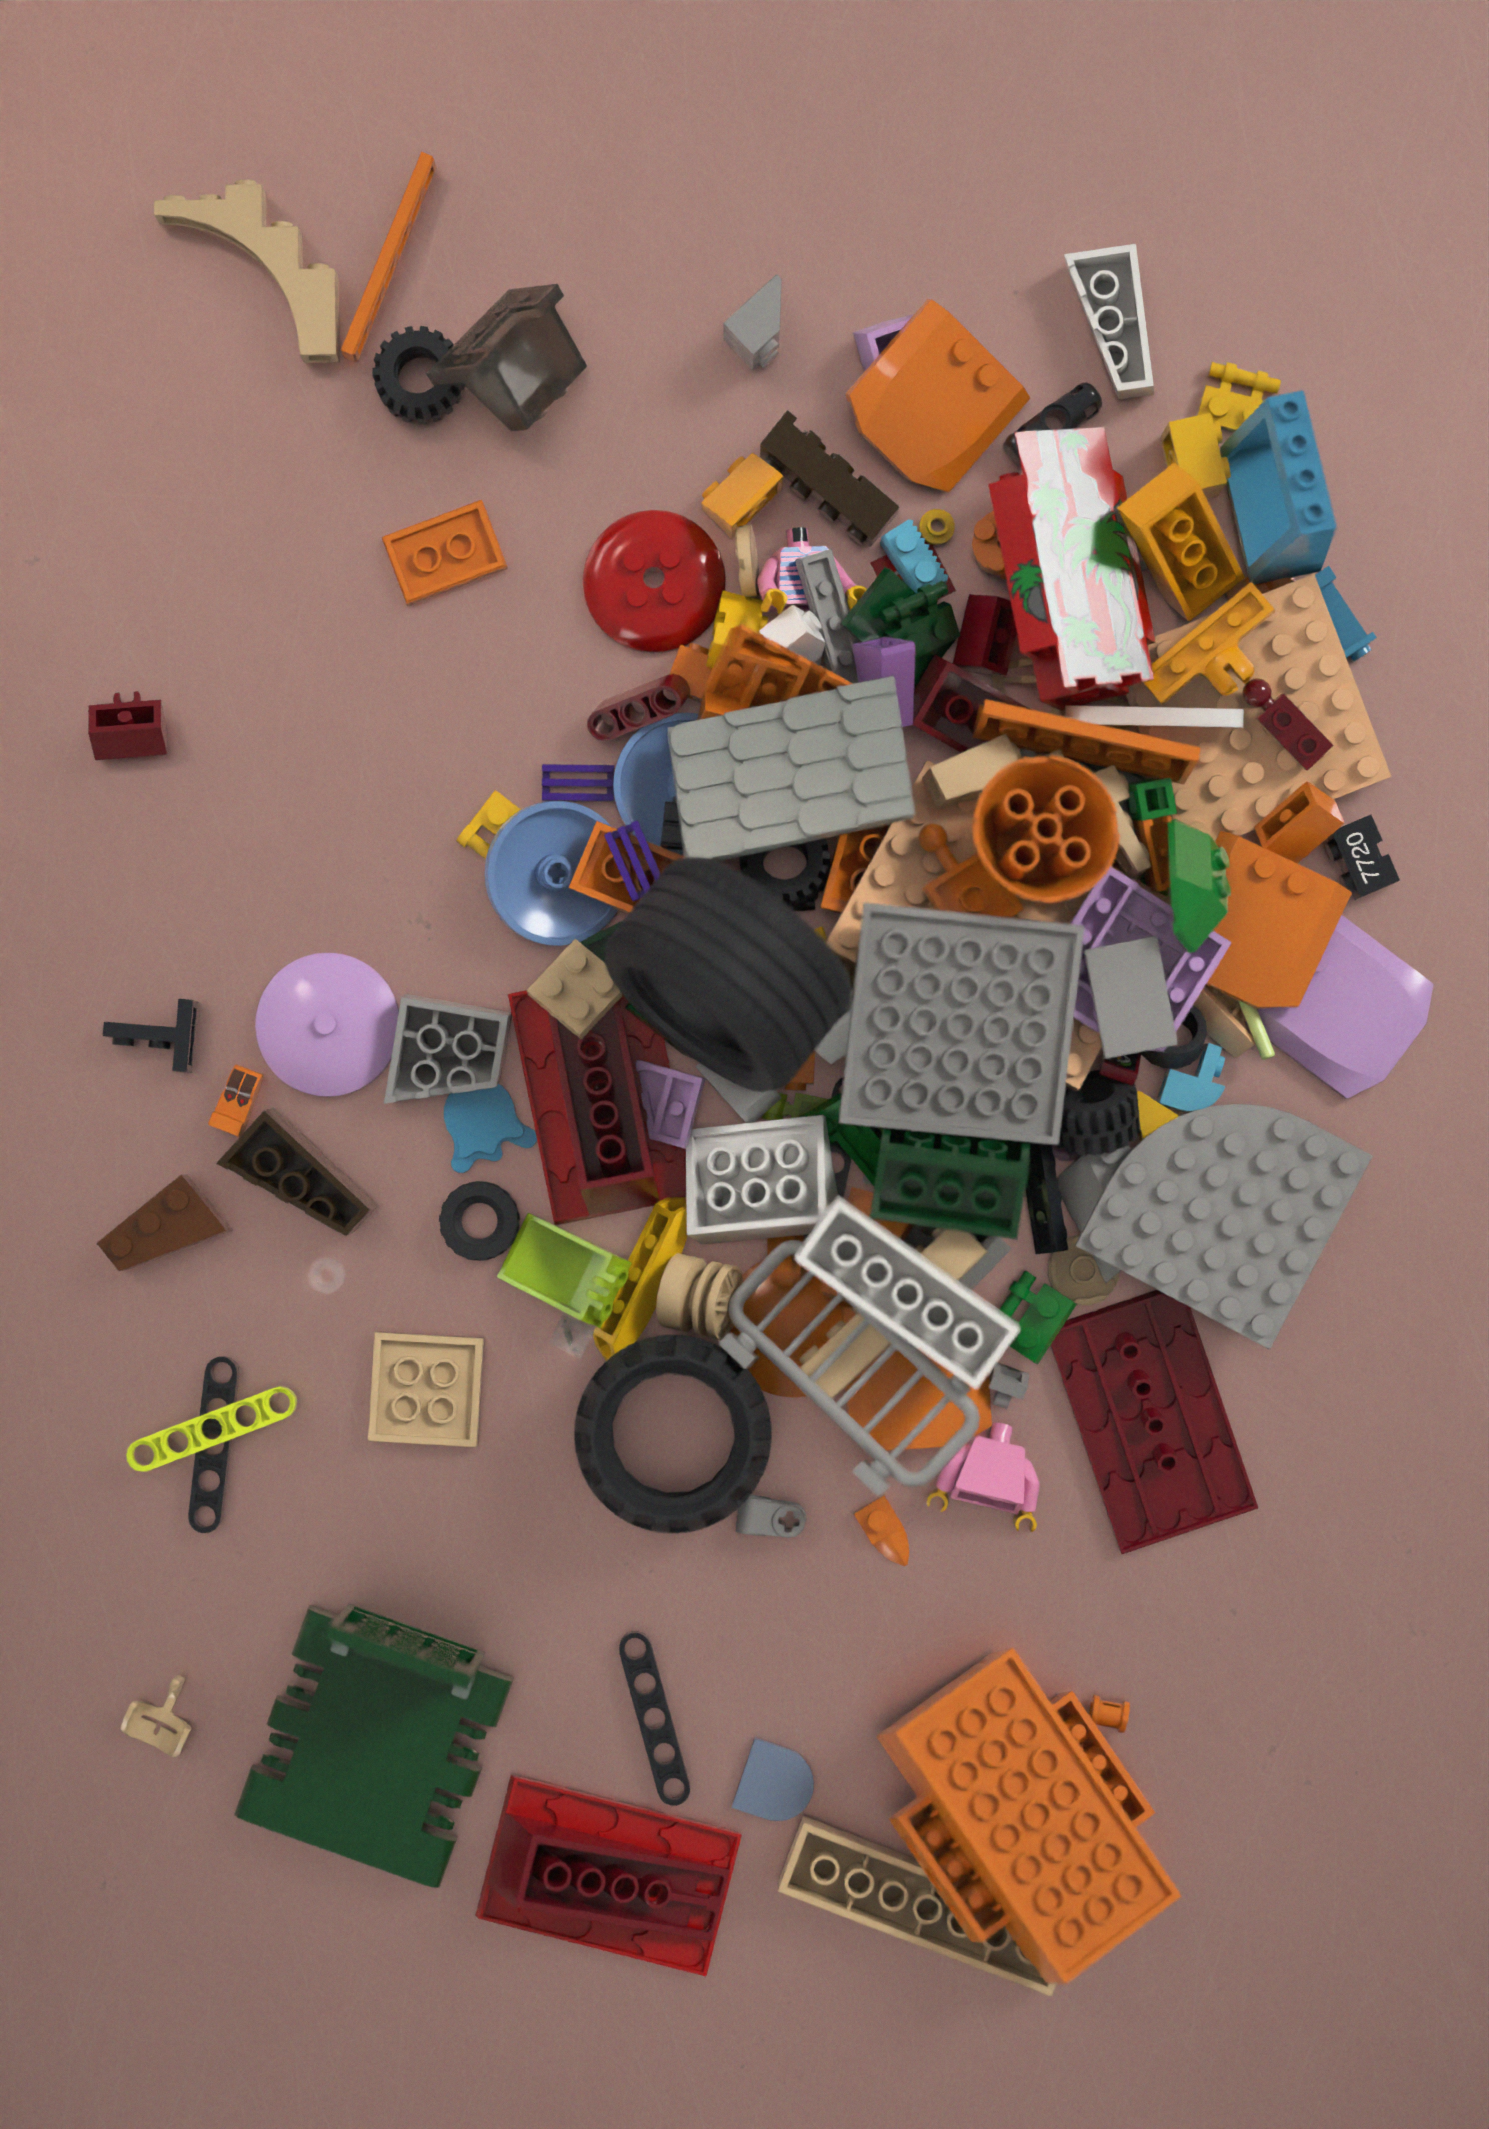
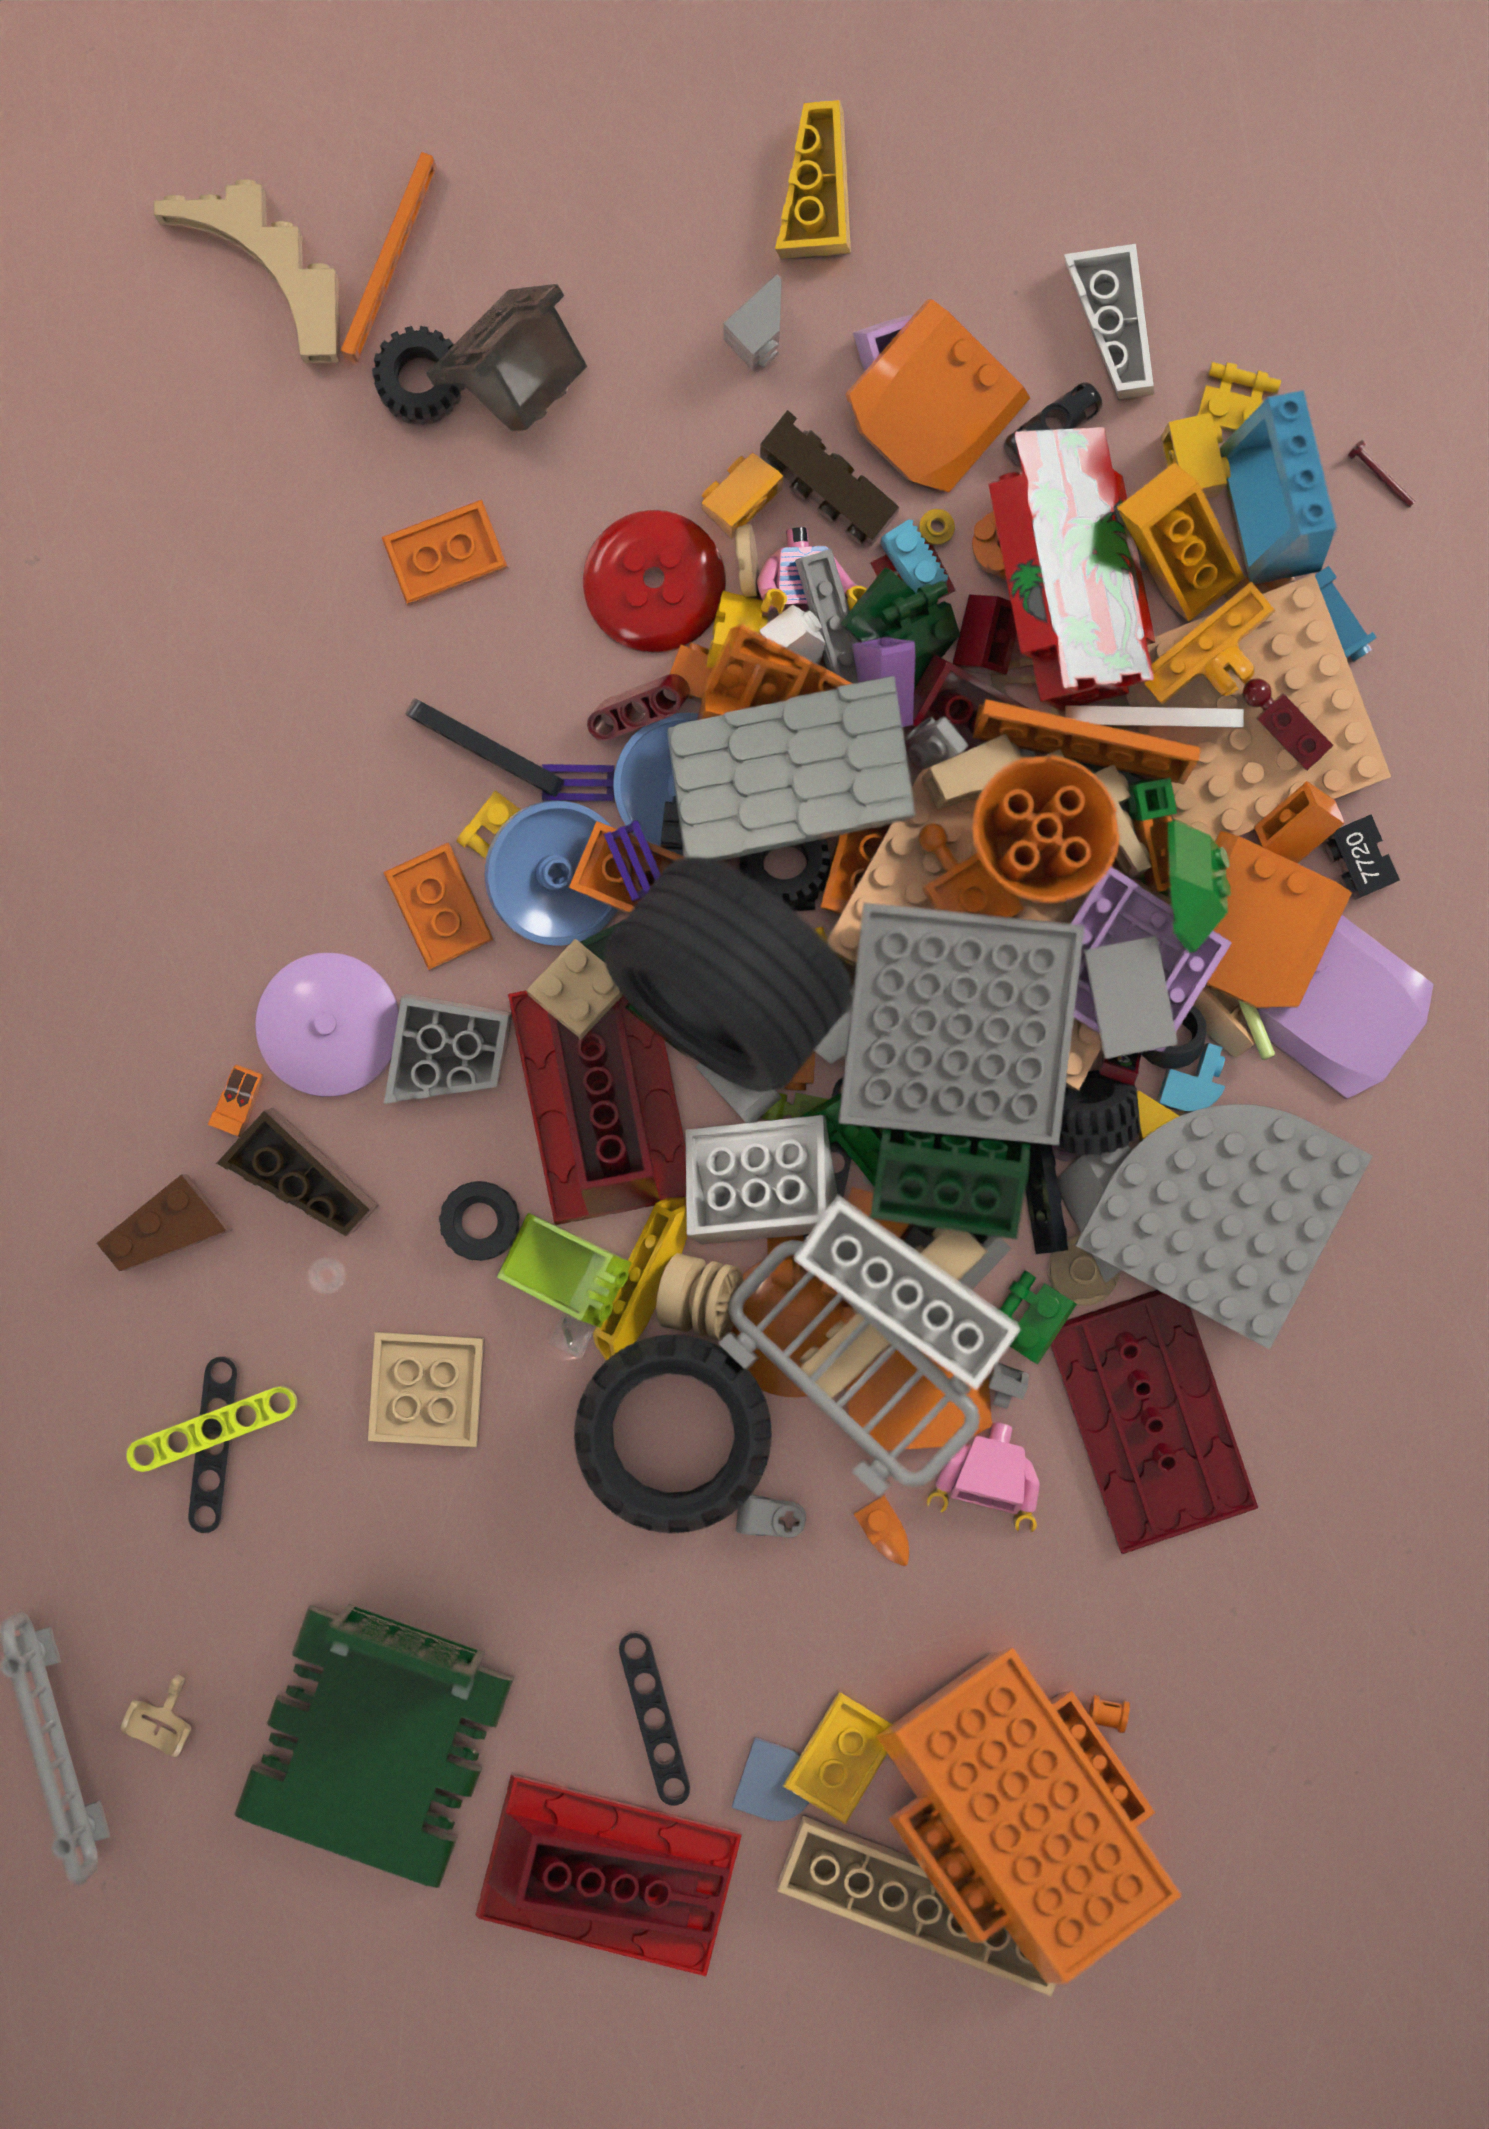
dark red brick [88,691,167,760] -> none
black bracket [103,999,198,1073] -> none
dark azure tile [444,1084,537,1173] -> none
lavender wing [636,1060,706,1148] -> none
none -> light grey bar [0,1612,110,1885]
none -> orange tile [383,842,494,971]
none -> black beam [405,698,565,797]
none -> yellow wedge [775,100,851,259]
none -> yellow tile [783,1691,893,1825]
none -> light grey plate [904,717,968,770]
none -> dark red piece [1348,440,1416,508]

